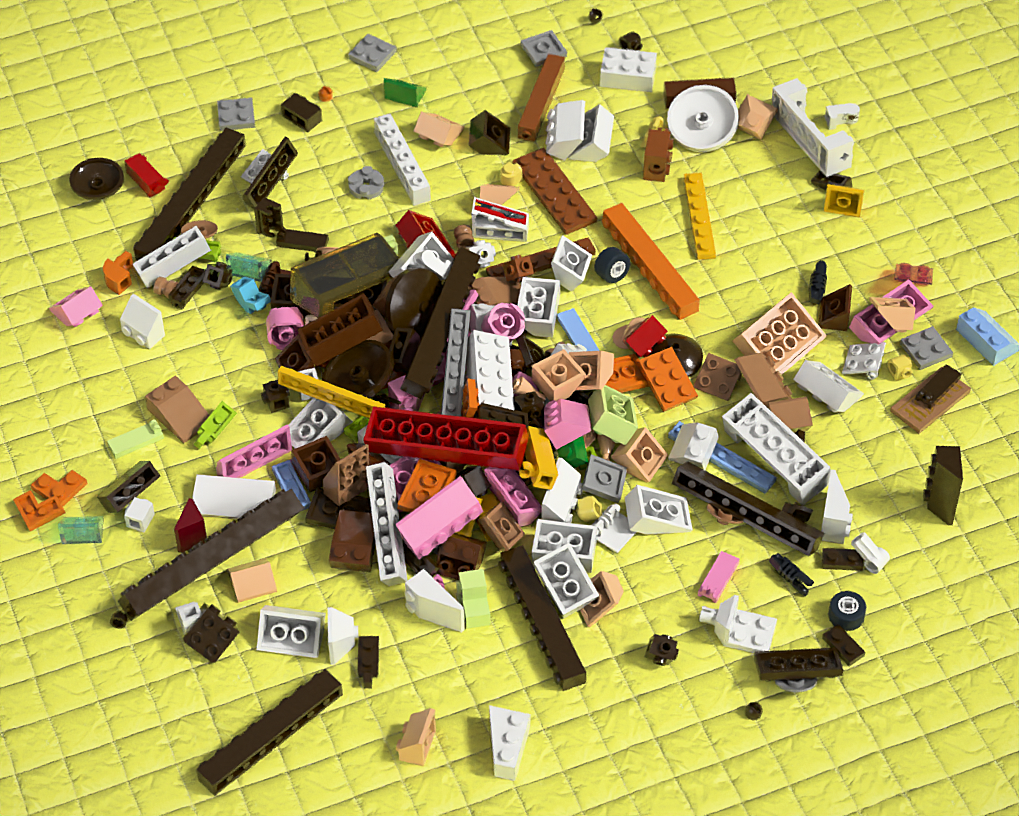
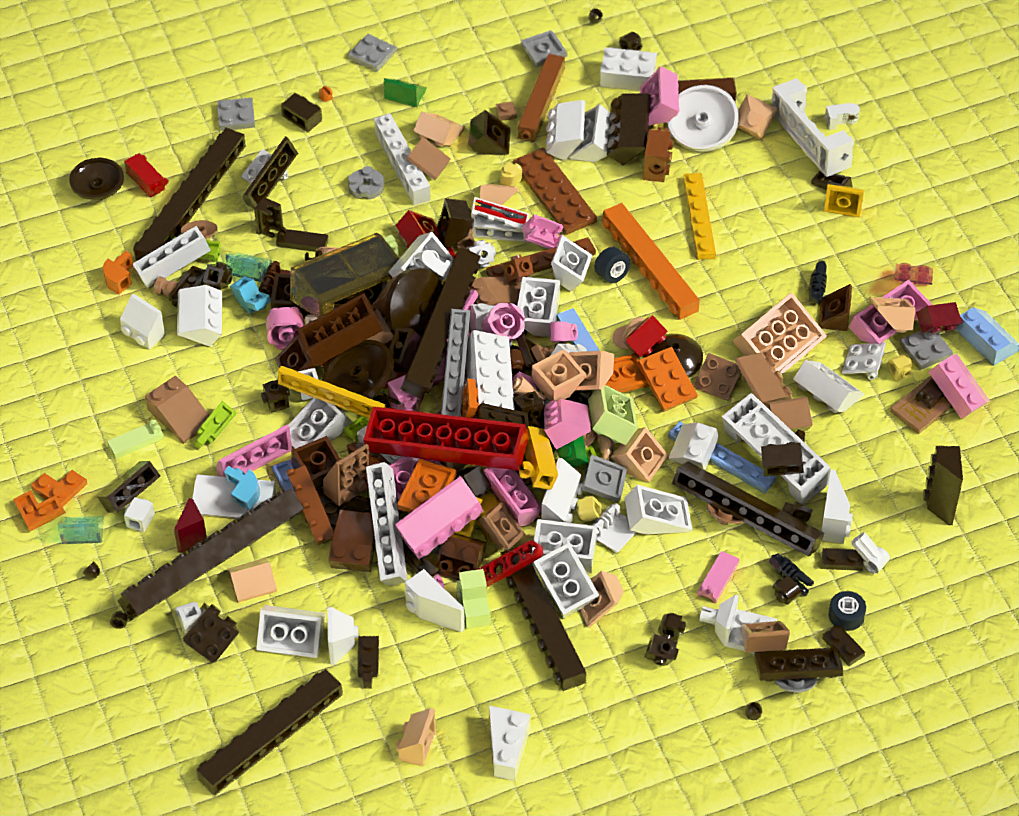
bright pink slope [49,286,103,327] -> none
none -> dark brown hinge [82,561,100,579]
none -> white slope [177,285,222,347]
none -> medium azure brick [224,466,260,510]
none -> dark orange hinge [286,465,334,545]
none -> medium nougat slope [406,137,451,180]
none -> dark brown slope [437,198,474,249]
none -> red beam [477,540,543,587]
none -> medium nougat plate [496,101,516,121]
none -> bright pink hinge [522,214,563,249]
none -> medium nougat plate [531,344,551,362]
none -> bright pink piece [550,322,578,342]
none -> dark brown slope [607,93,651,165]
none -> bright pink slope [640,66,680,125]
none -> dark brown plate [658,613,686,641]
none -> medium nougat slope [740,621,790,653]
none -> dark brown brick [761,442,804,477]
none -> dark brown plate [772,576,801,605]
none -> dark red brick [916,302,962,335]
none -> bright pink slope [929,354,990,419]

